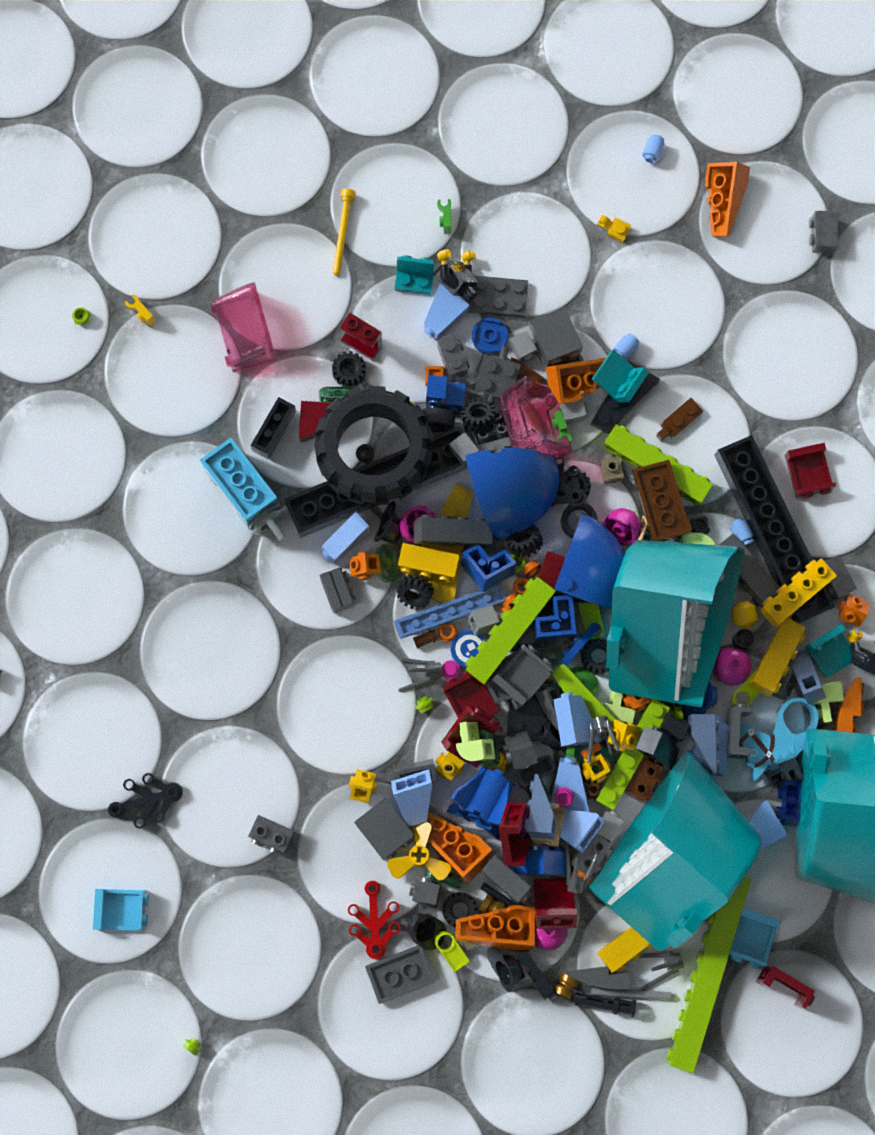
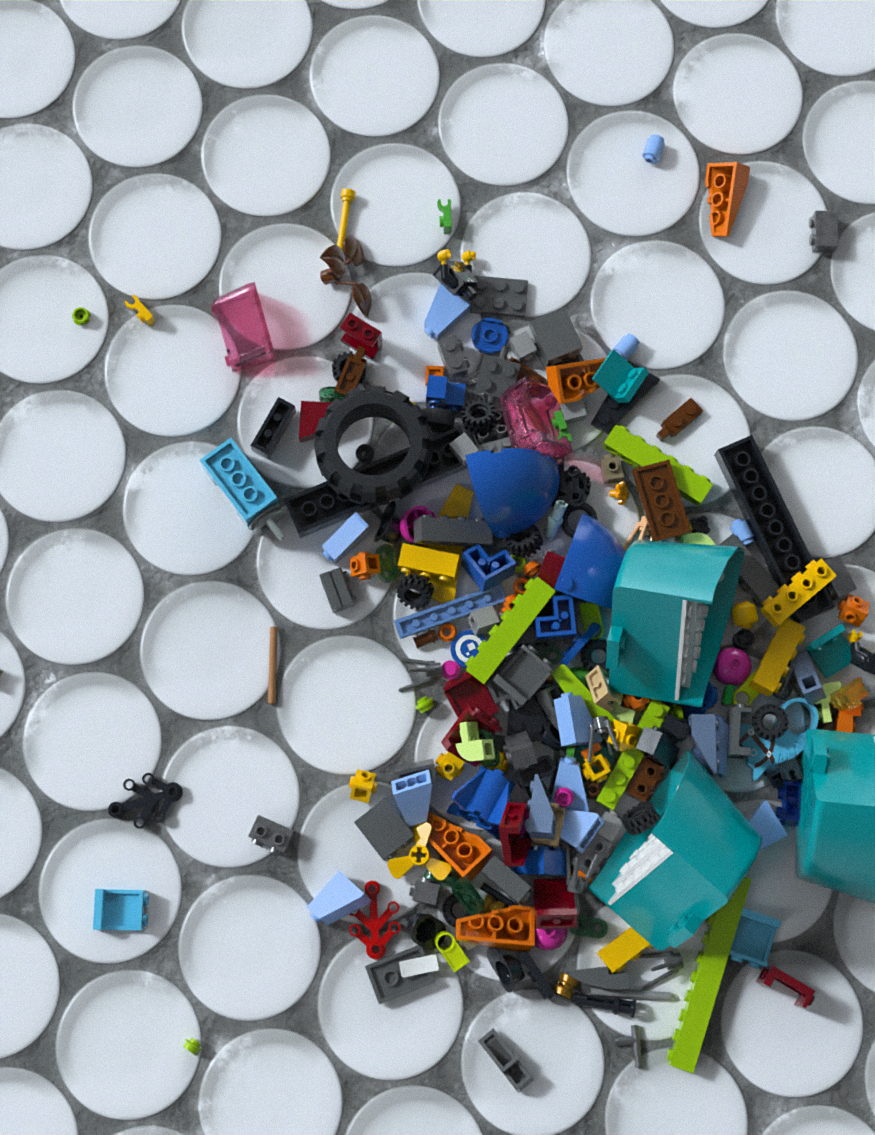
teal bracket [394,255,434,295] -> none
yellow plate [597,215,631,243] -> none
dark pink cylinder [602,508,642,546] -> none
dark red panel [784,442,836,499] -> none
none -> medium nougat bar [268,626,278,704]
none -> light blue slope [307,871,372,925]
none -> reddish brown plant [320,235,372,317]
none -> reddish brown hinge [334,346,367,396]
none -> white sticker [399,954,439,977]
none -> clear green plate [452,878,485,915]
none -> dark grey slope [478,1028,534,1093]
none -> light aqua pin [543,500,568,539]
none -> clear green plate [568,915,608,938]
none -> tan hinge [585,665,619,712]
none -> light orange plant [609,481,629,505]
none -> flat silver piece [614,1025,643,1067]
none -> black tyre [621,801,660,836]
none -> green tile [720,684,735,707]
none -> black tyre [751,704,789,740]
none -> clear yellow brick [830,678,869,712]

